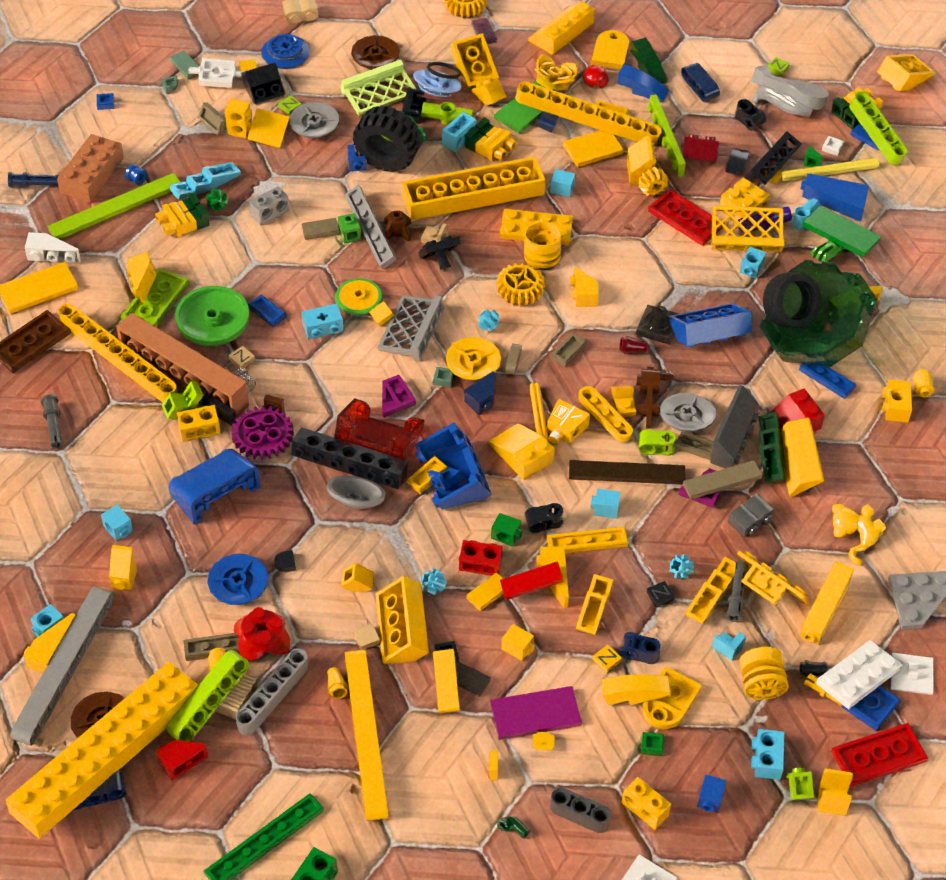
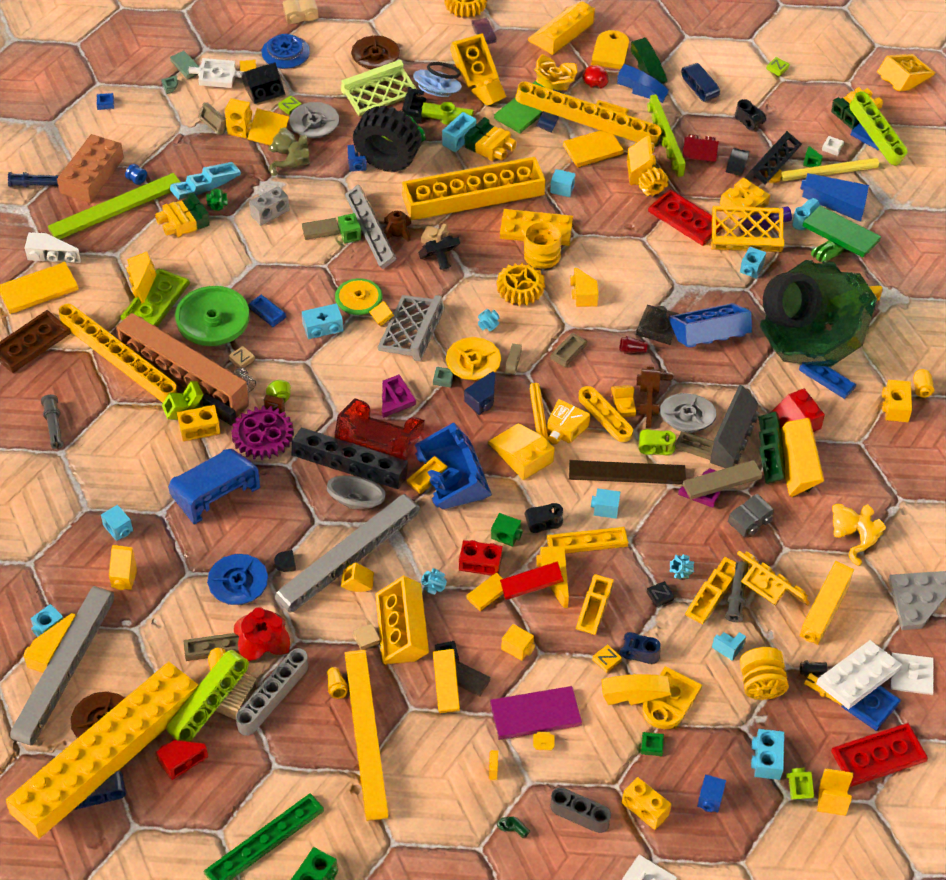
light grey animal [751,65,829,117] -> none
none -> lime cone [266,380,291,403]
none -> olive animal [268,128,310,176]
none -> light grey beam [275,494,420,613]

